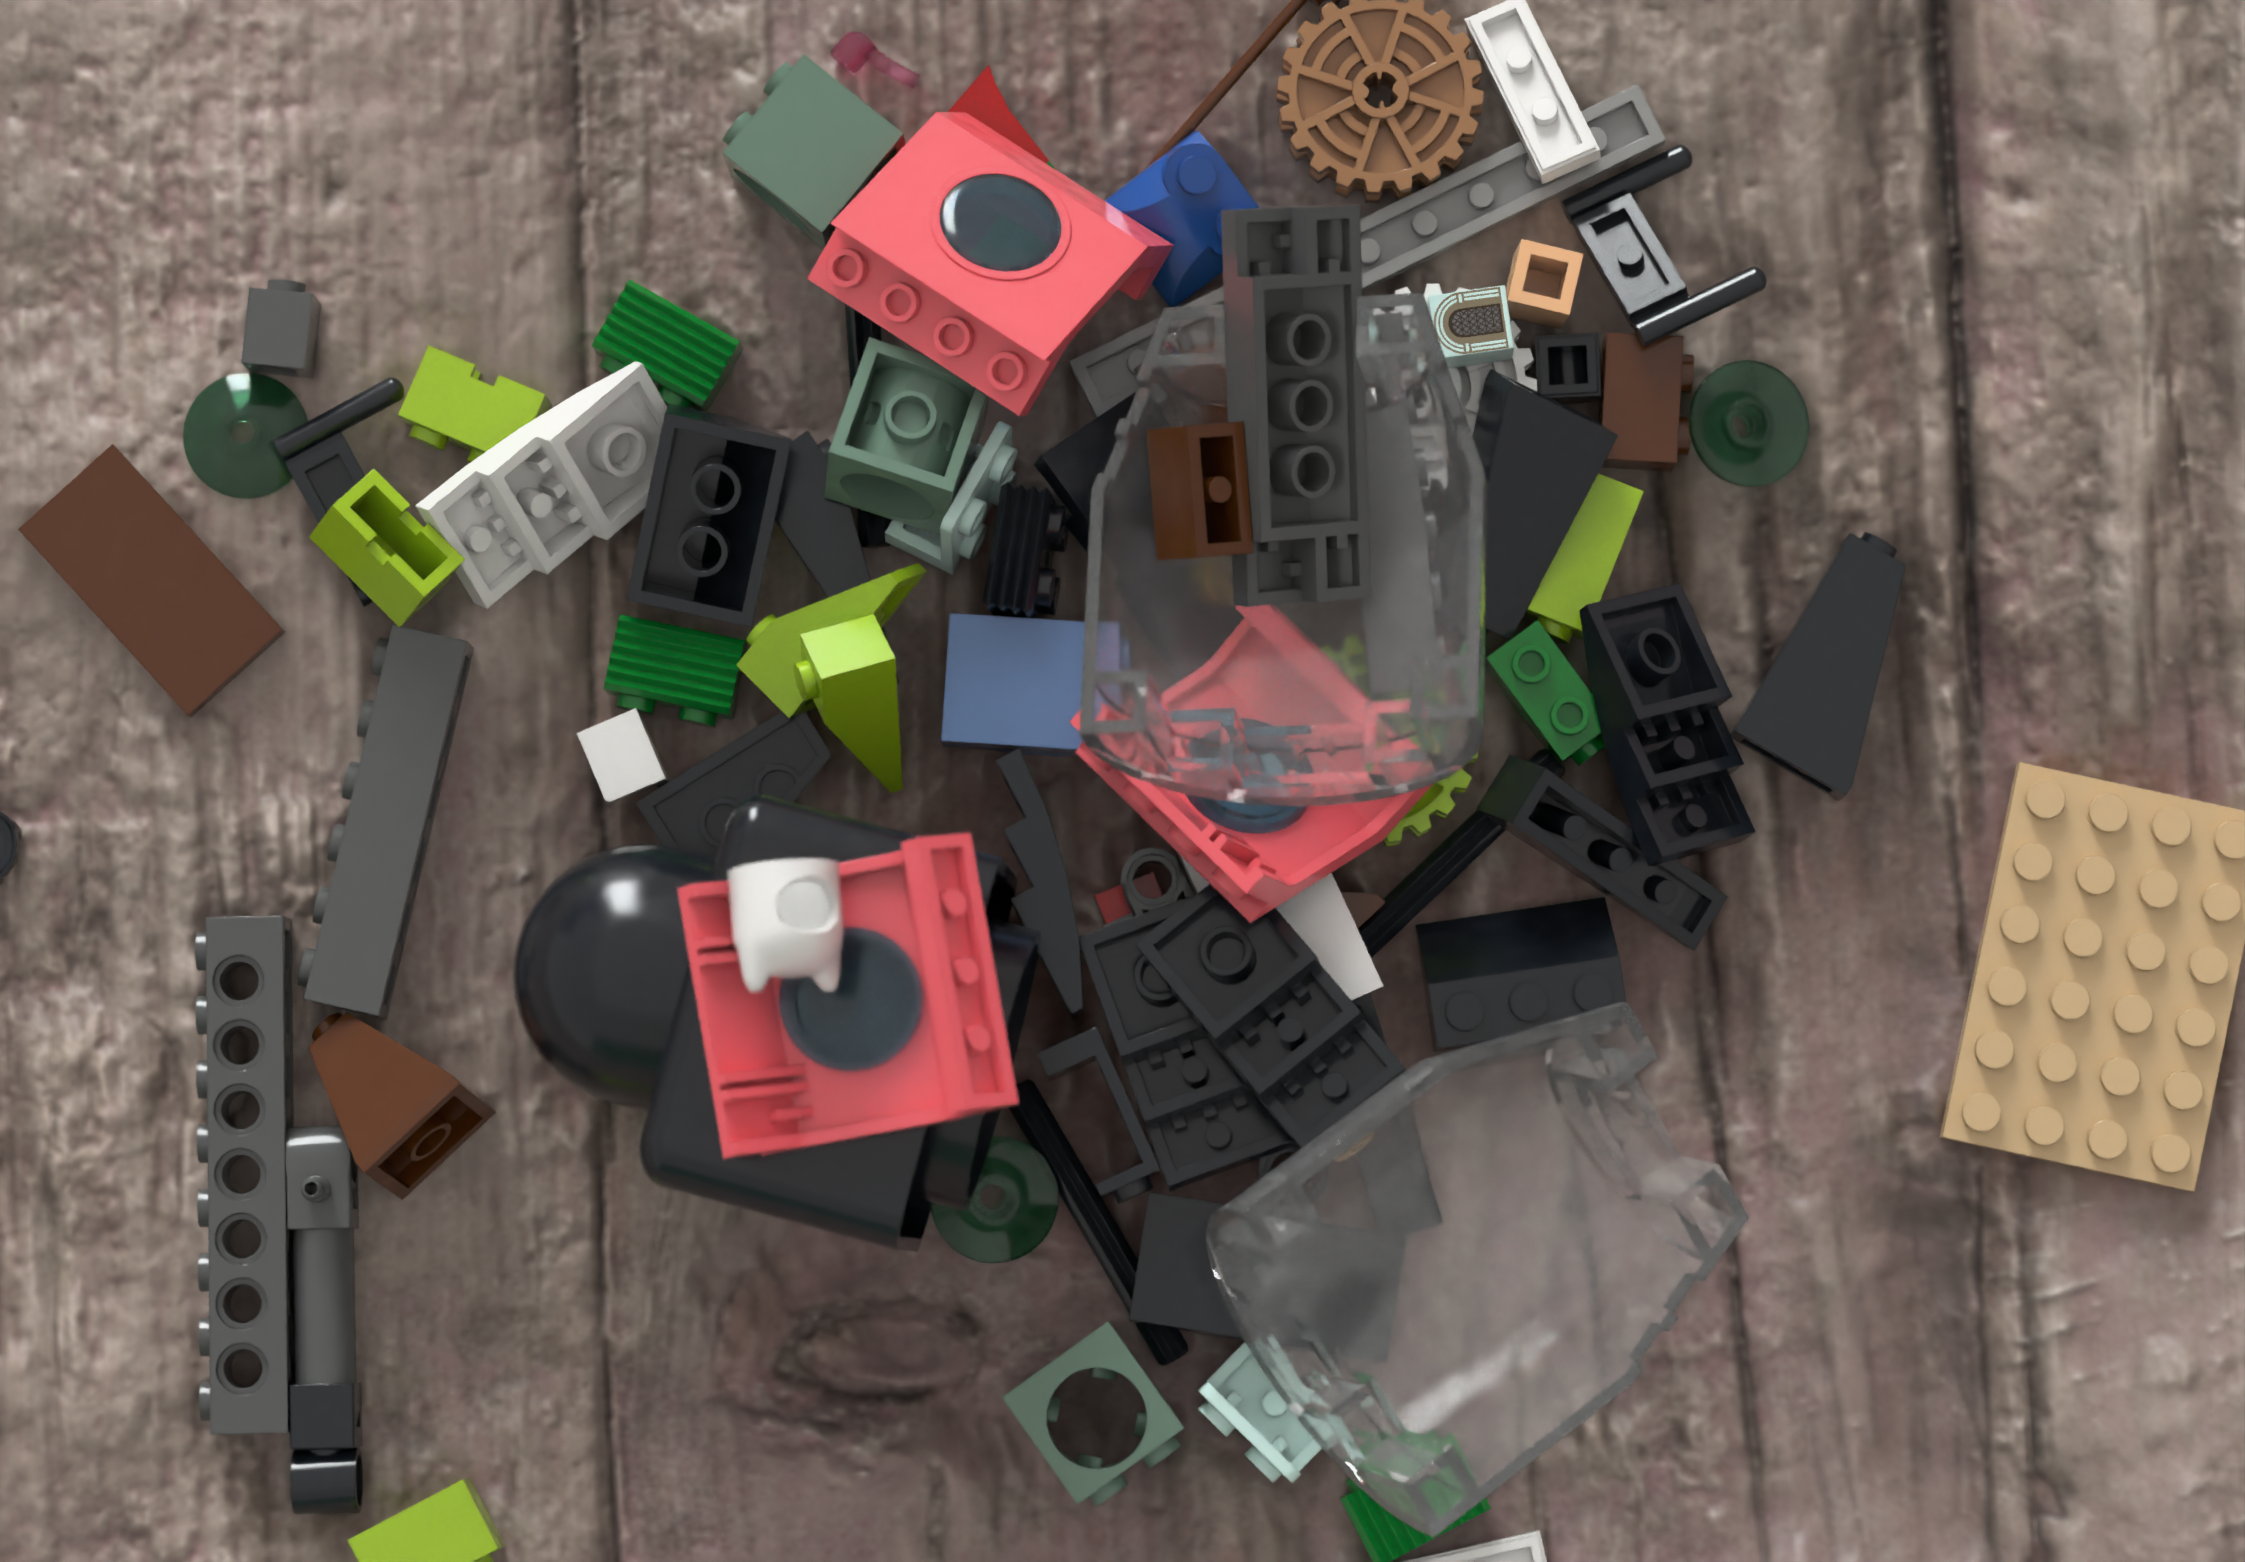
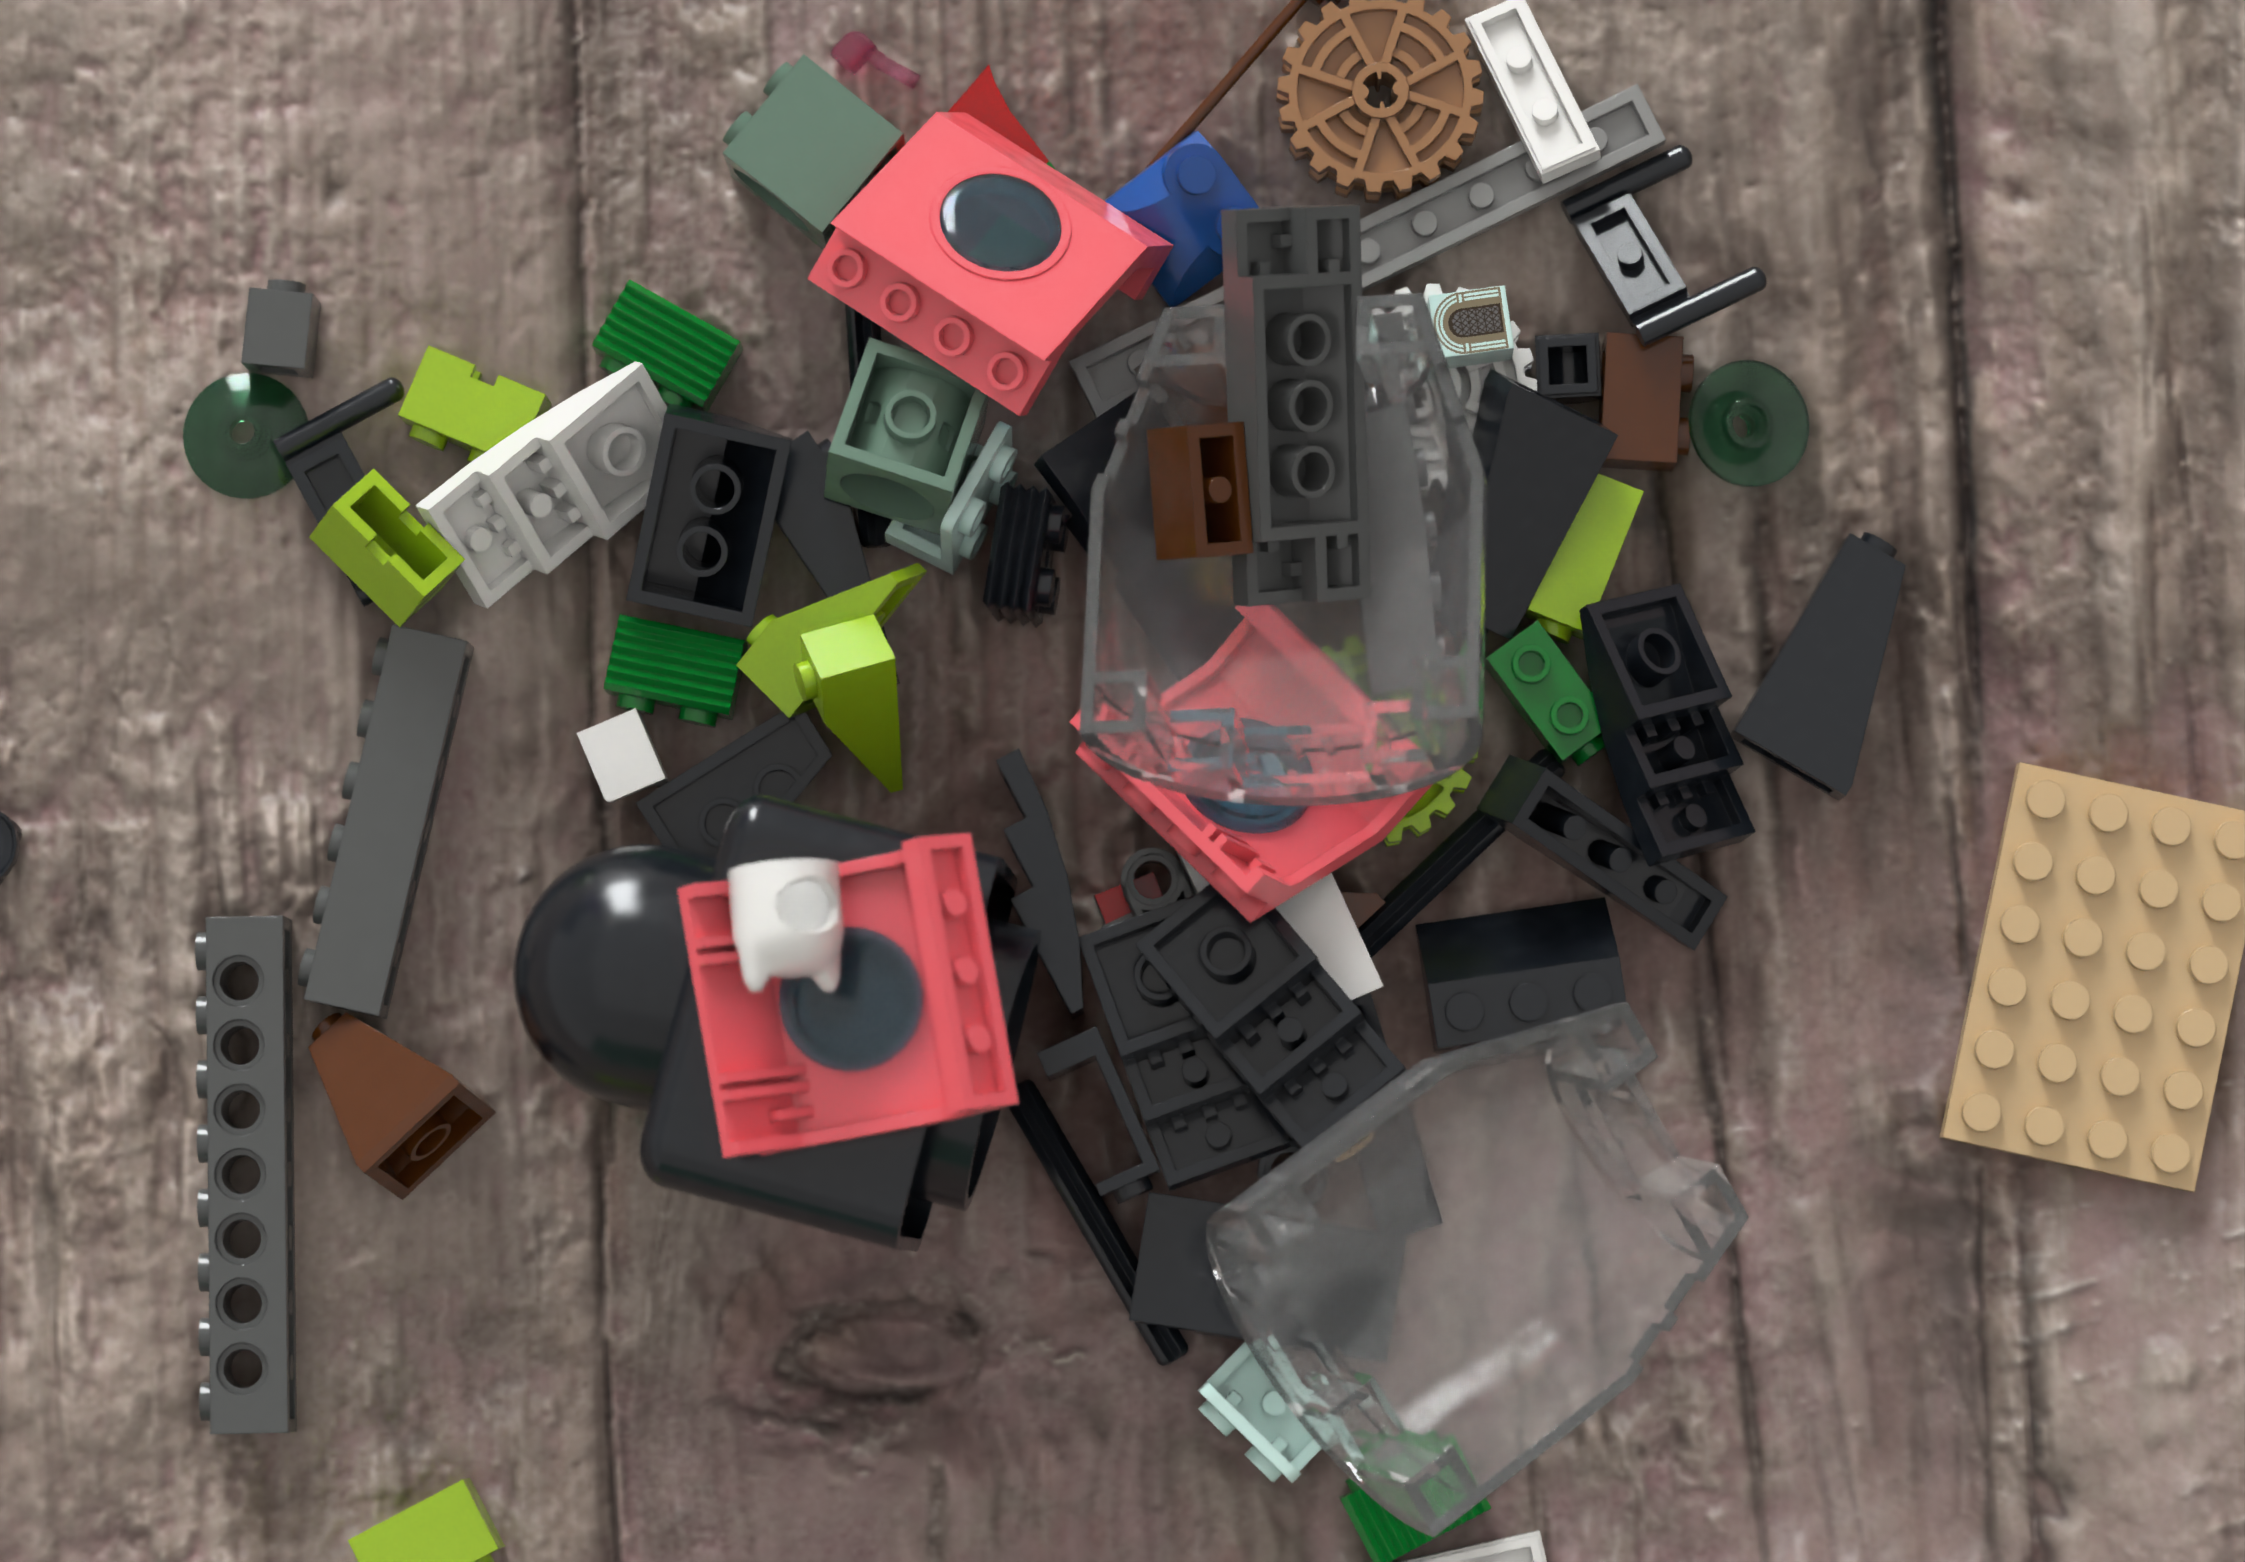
reddish brown tile [18,444,285,717] -> none
dark grey piece [285,1126,363,1514] -> none
clear green dish [930,1135,1059,1264] -> none
medium blue brick [941,613,1116,756] -> none
sand green brick [1002,1321,1184,1507] -> none
light nougat brick [1505,239,1584,329] -> none

